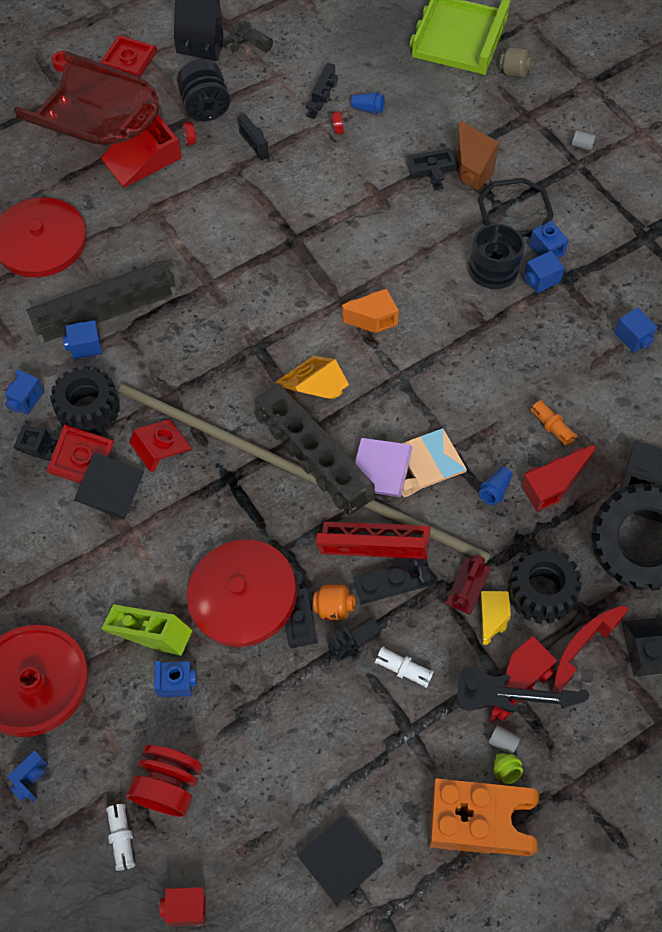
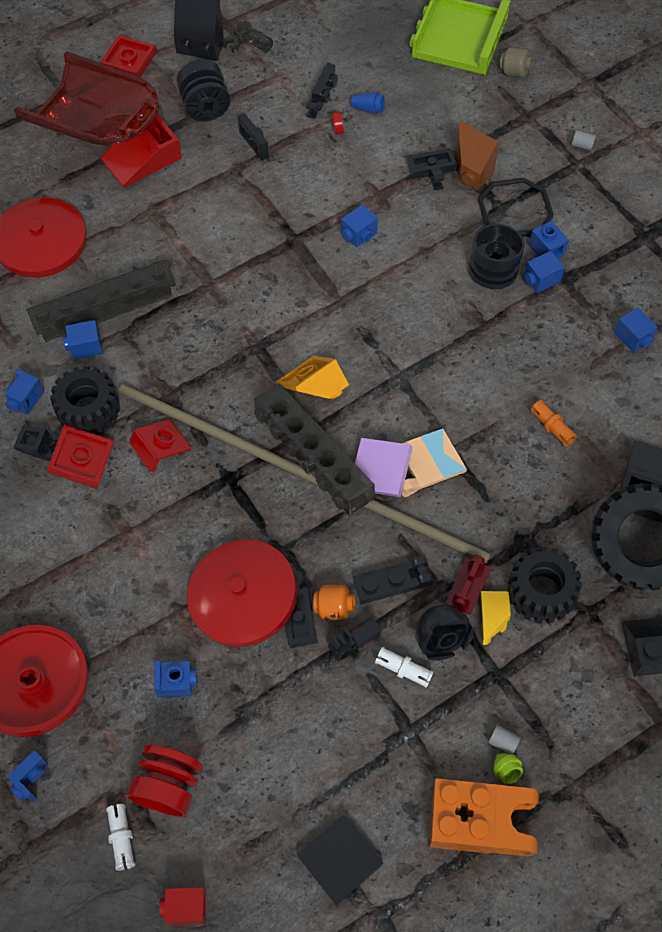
red tile [51,51,74,72] -> none
black tile [74,452,144,520] -> none
lime slope [101,604,193,656] -> none
red tile [182,122,196,146] -> none
red fence [316,522,431,559] -> none
orange slope [342,289,399,333] -> none
black piece [457,668,589,713] -> none
blue cone [479,467,513,505] -> none
red slope [489,636,557,724] -> none
red slope [521,445,596,512] -> none
red slope [551,605,629,693] -> none
none -> blue brick [341,204,378,248]
none -> black cylinder [415,605,474,661]

